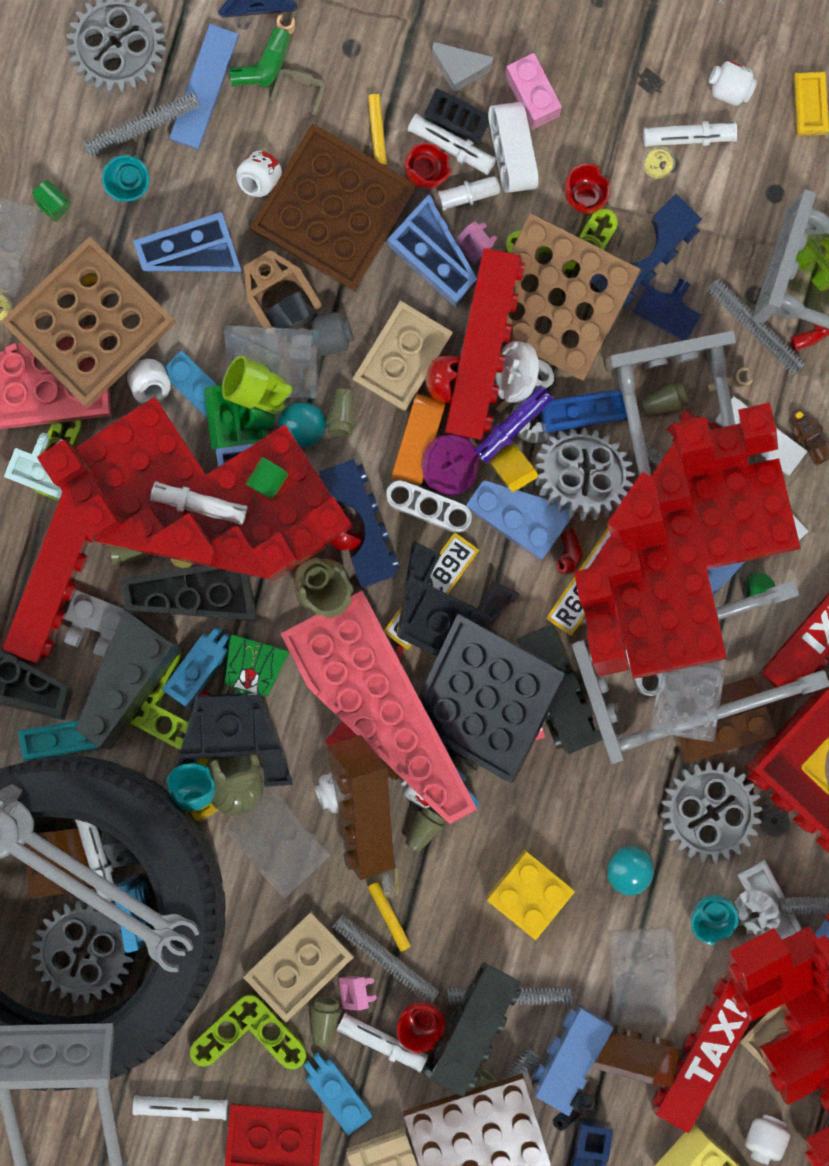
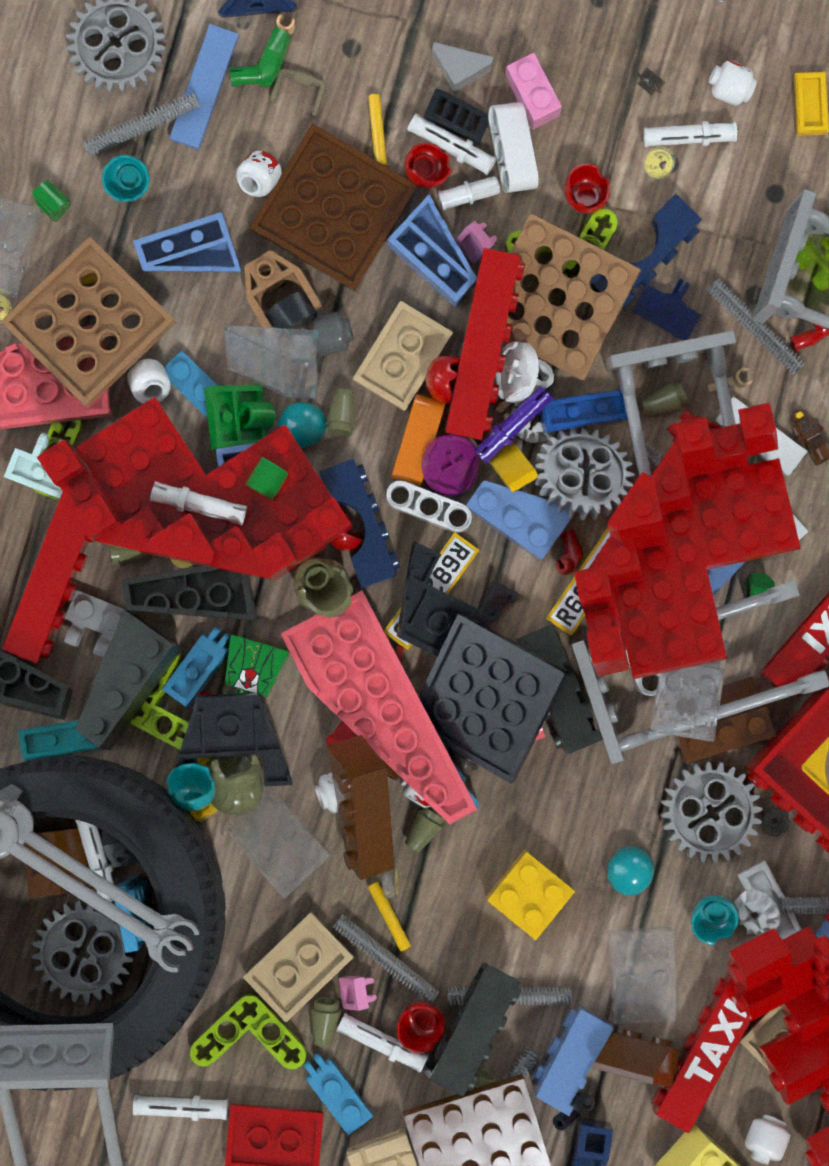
lime piece [222,355,293,414] -> none

